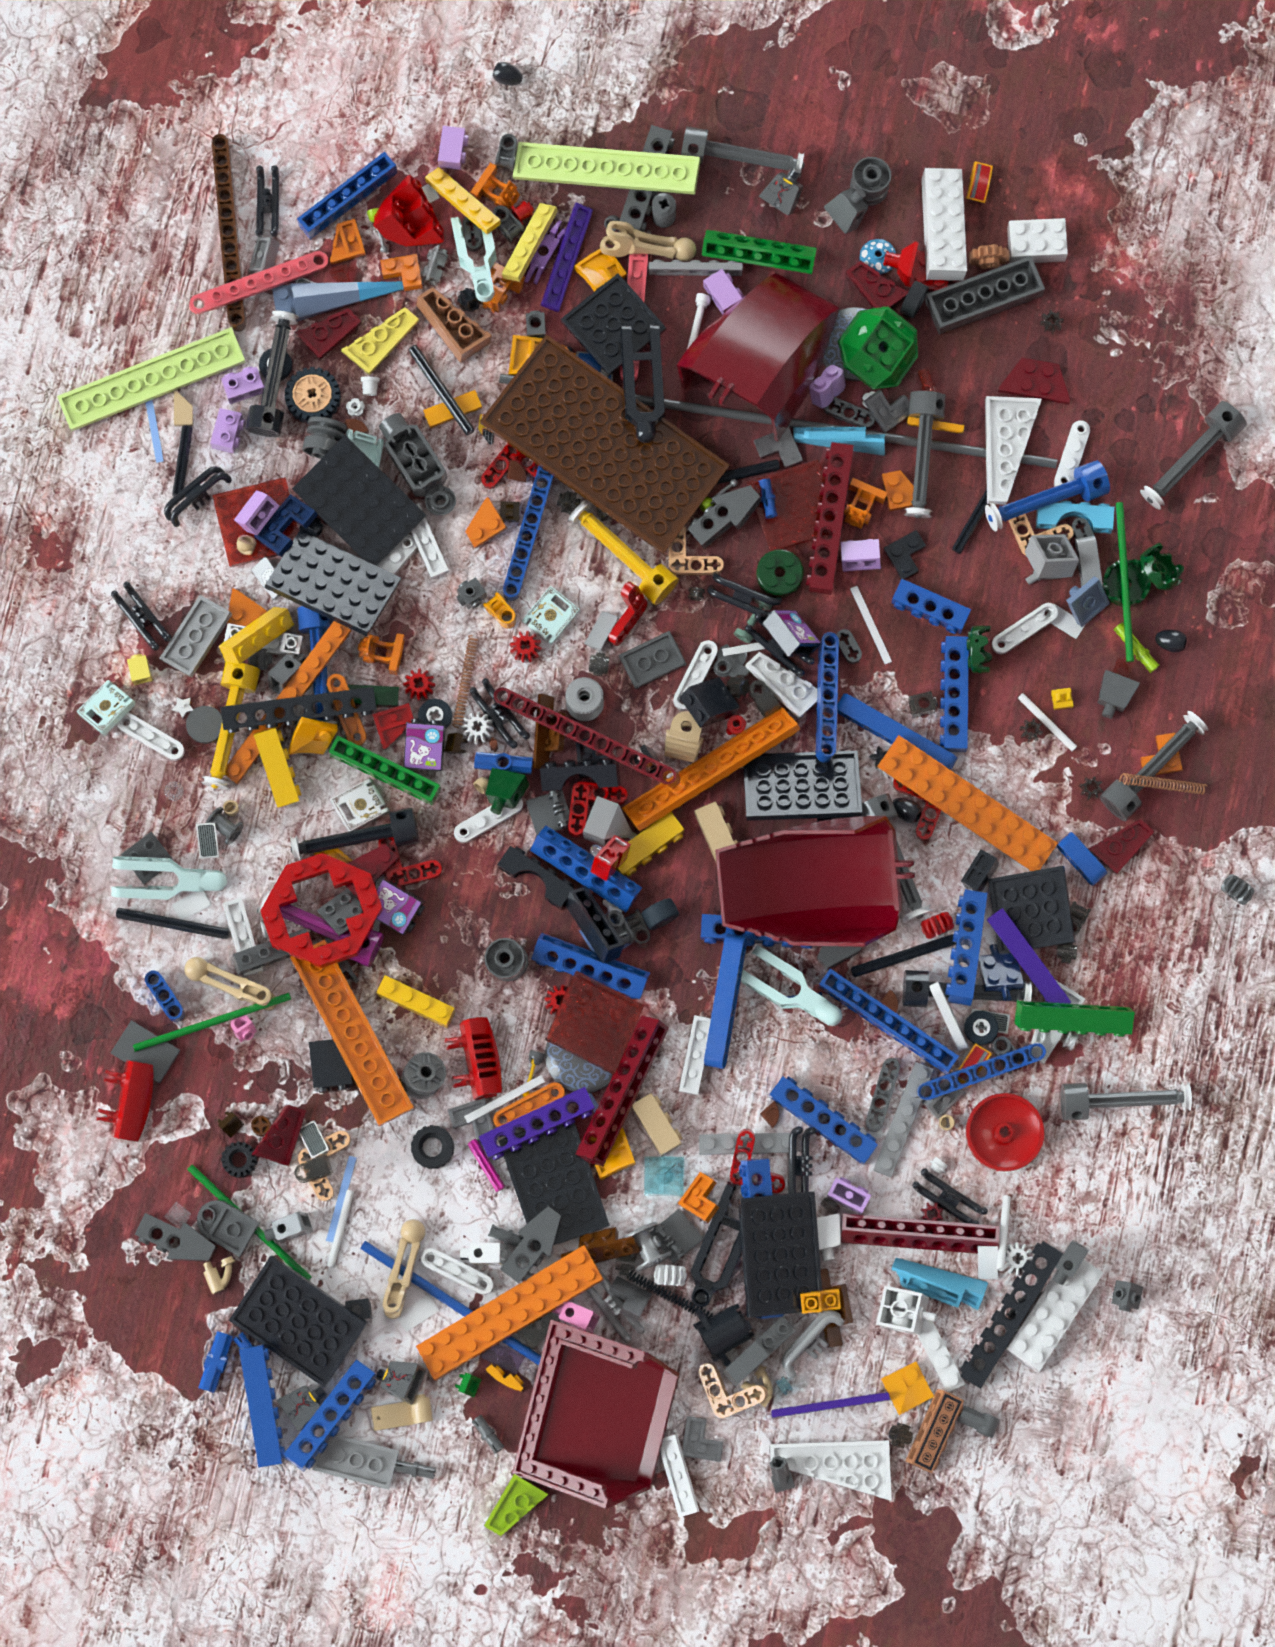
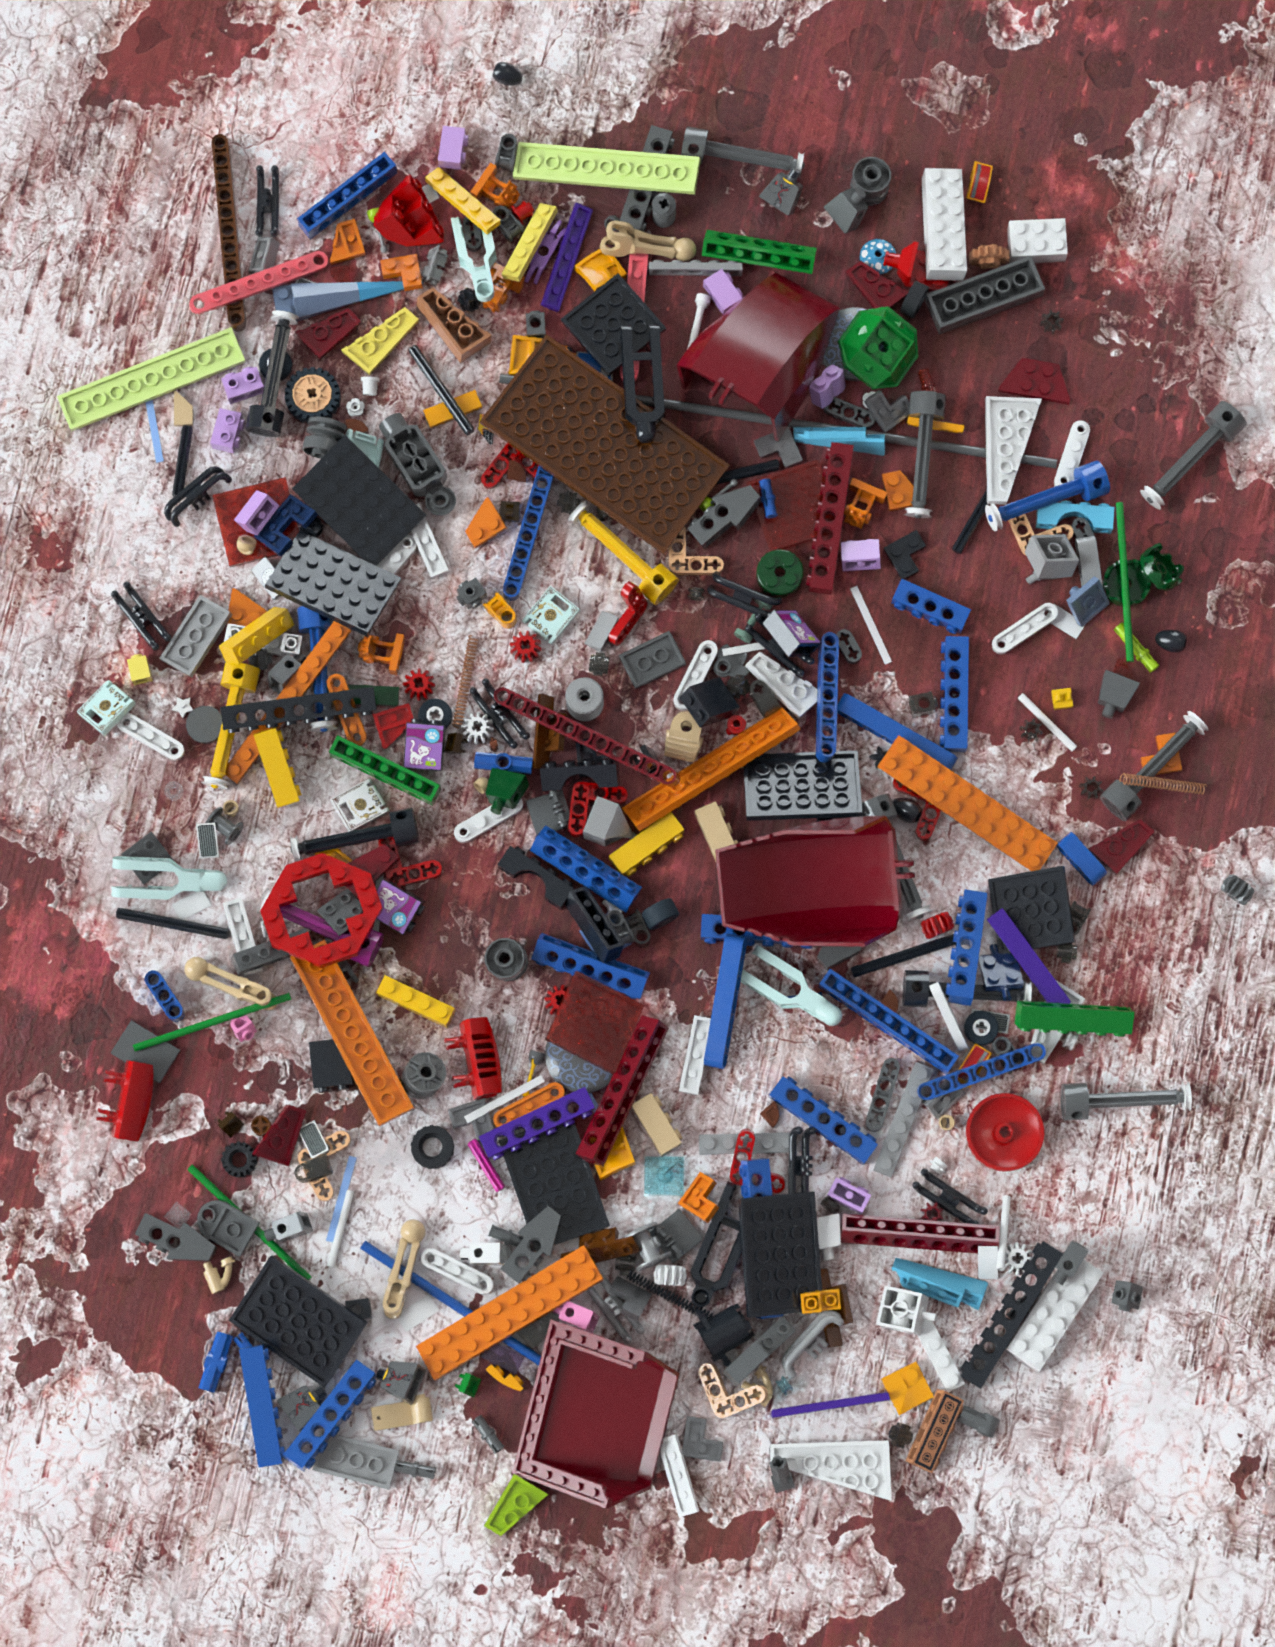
light orange plate [288,717,338,755] -> none
red piece [590,835,631,881] -> none
black hinge [961,849,999,892] -> none
dark green plate [967,625,992,673] -> none

